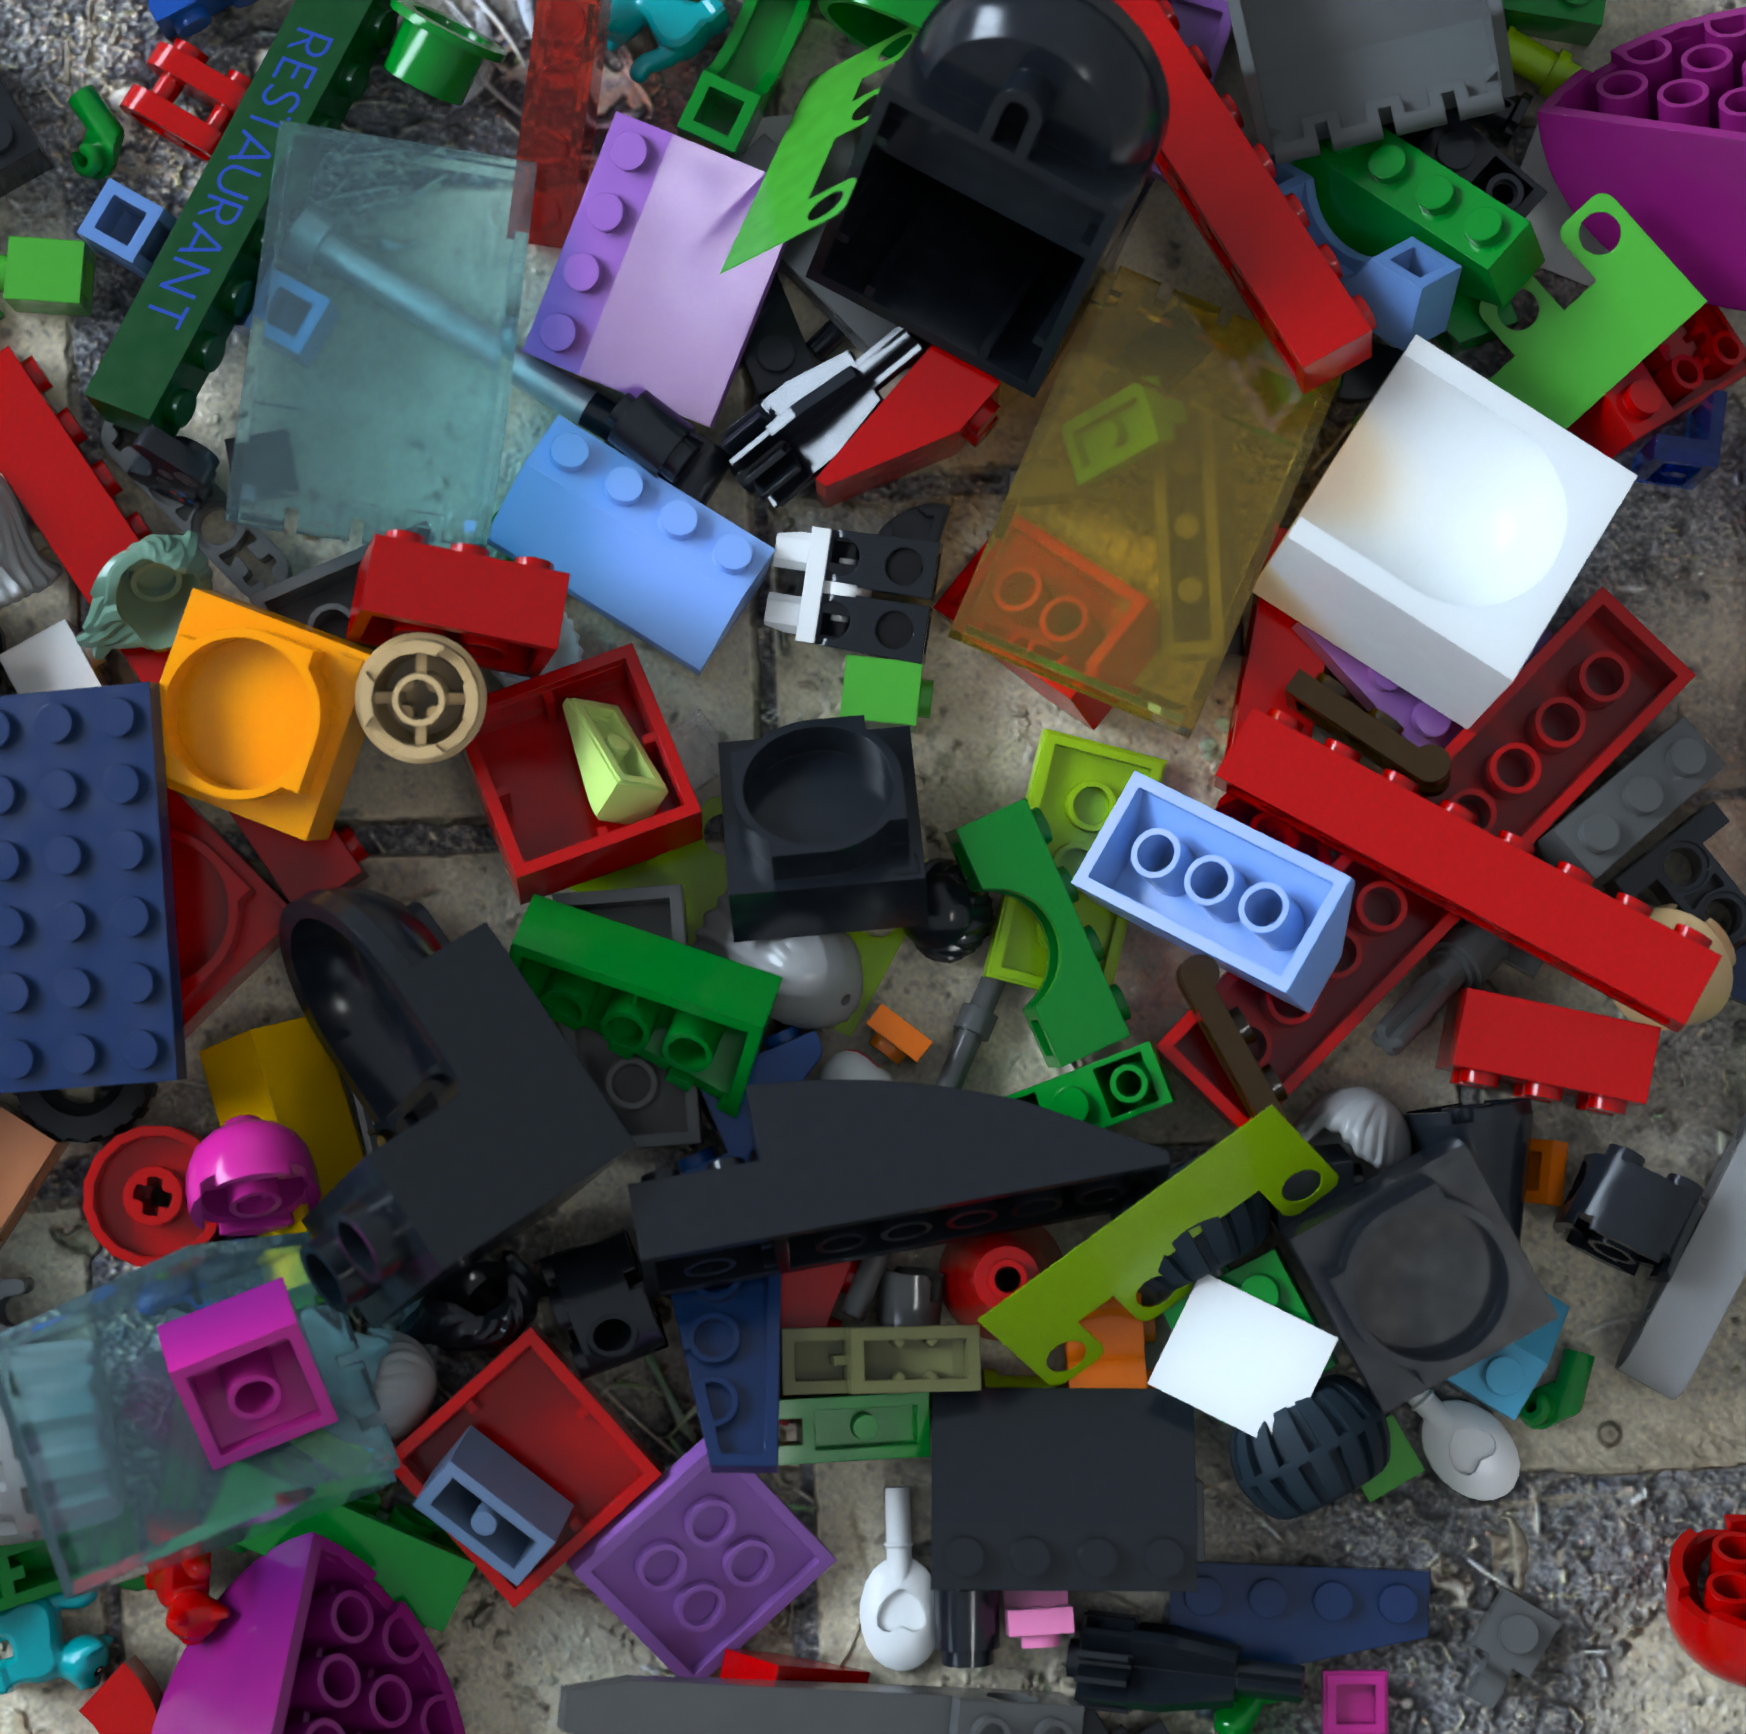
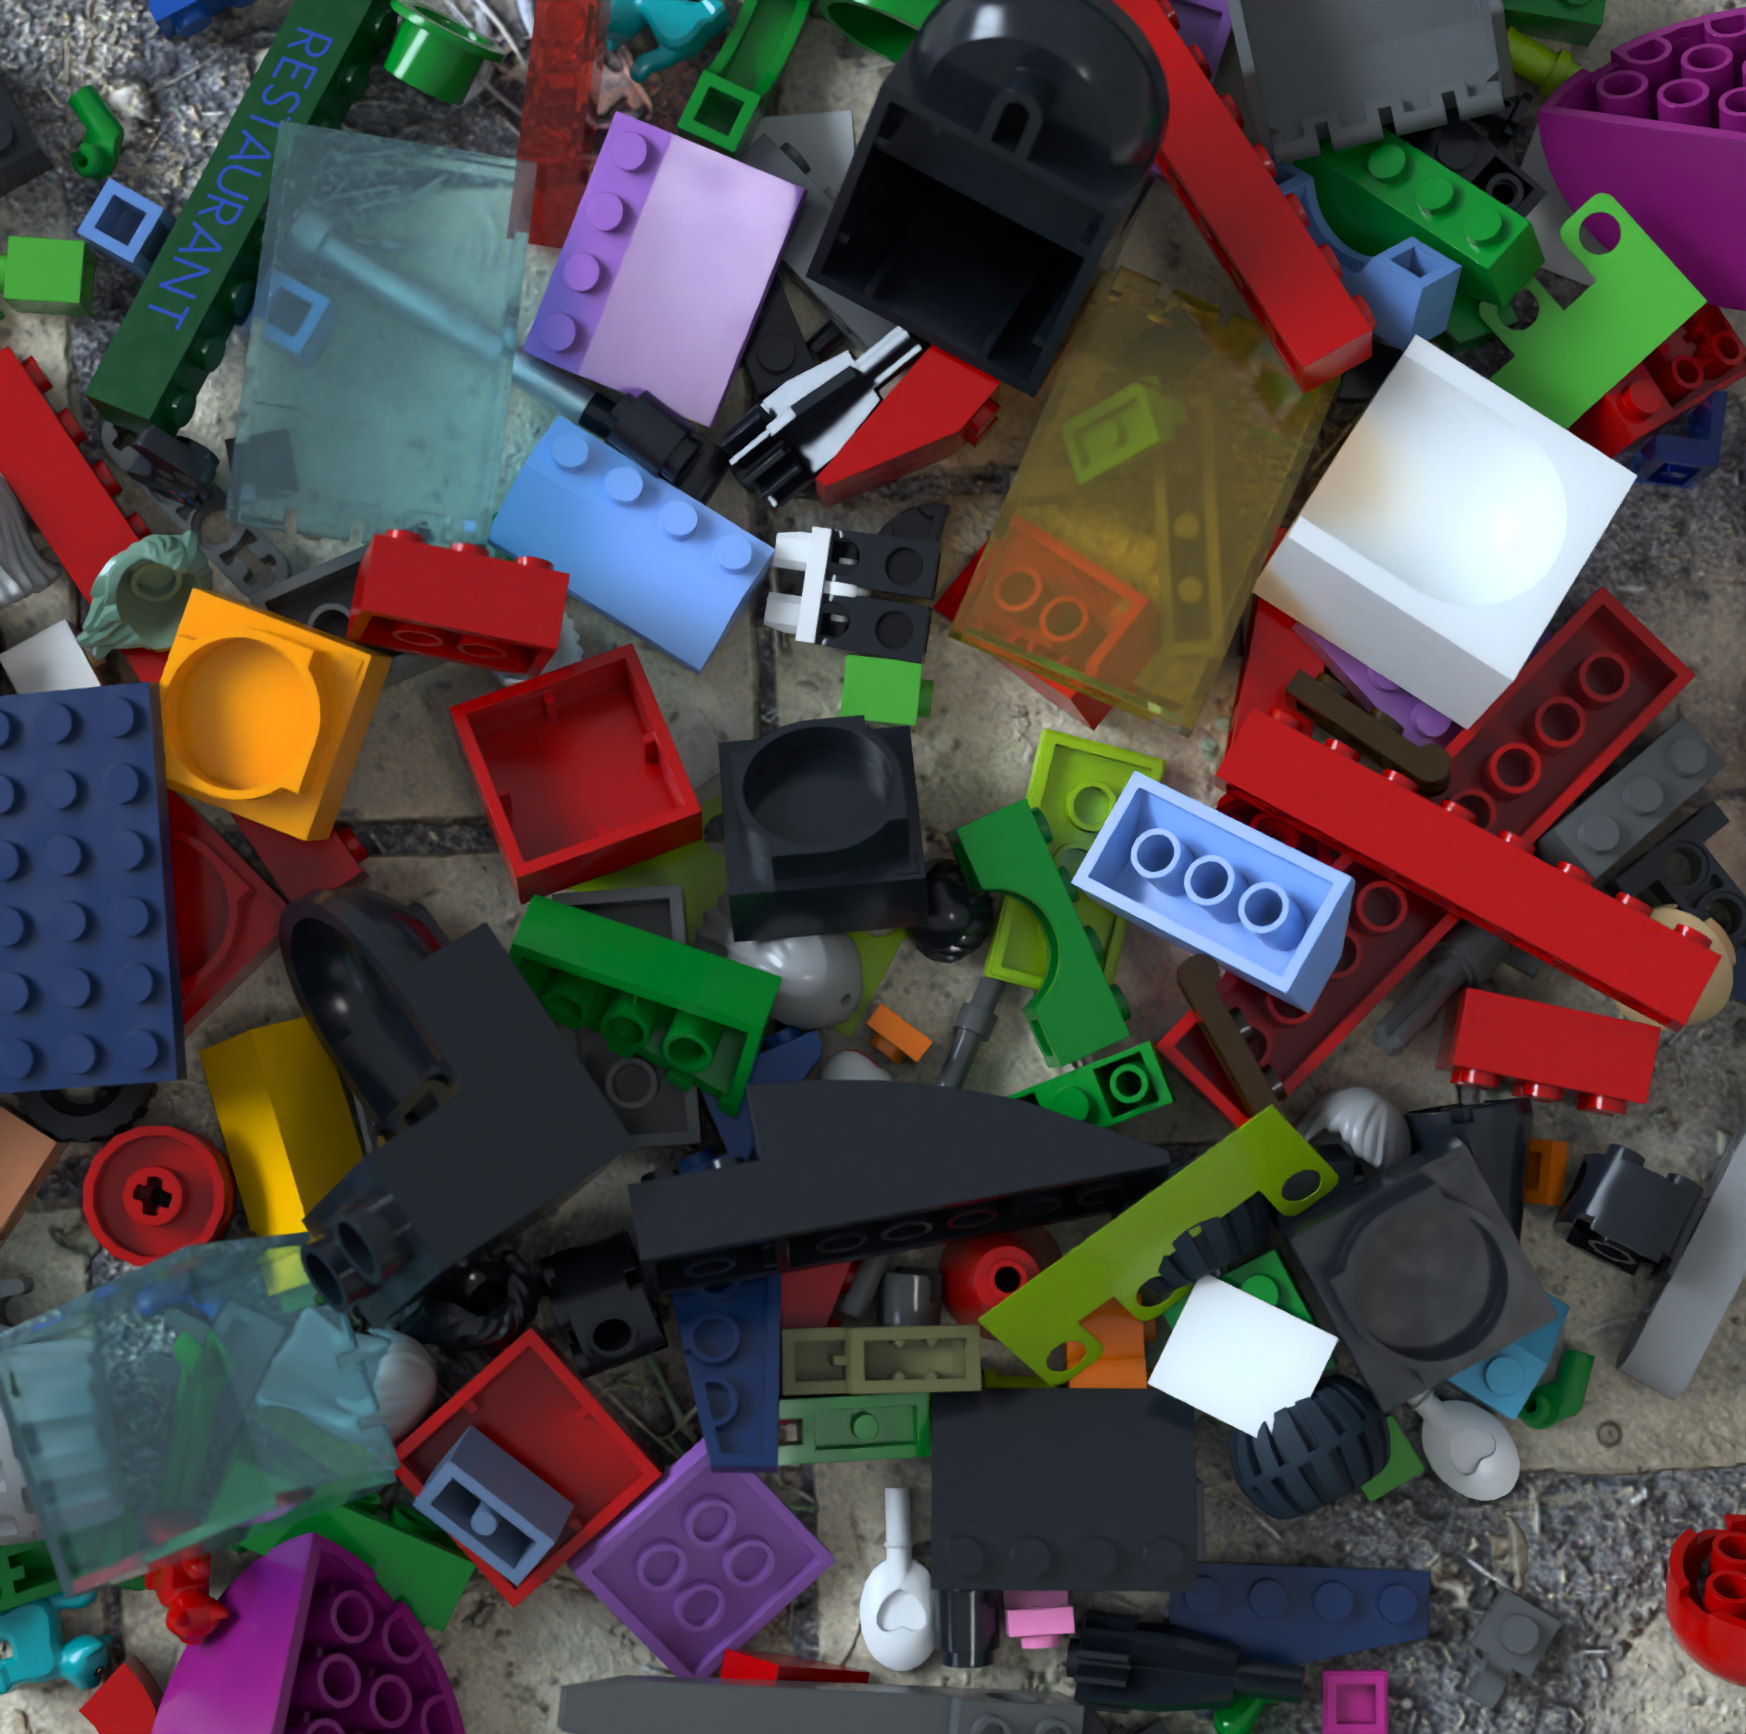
red brick [119,38,252,164] -> none
dark pink slope [157,1277,339,1471] -> none
dark pink cylinder [186,1115,321,1237] -> none
tan cone [355,632,487,764] -> none
yellowish green slope [562,698,669,825] -> none
bright green piece [720,27,919,274] -> none

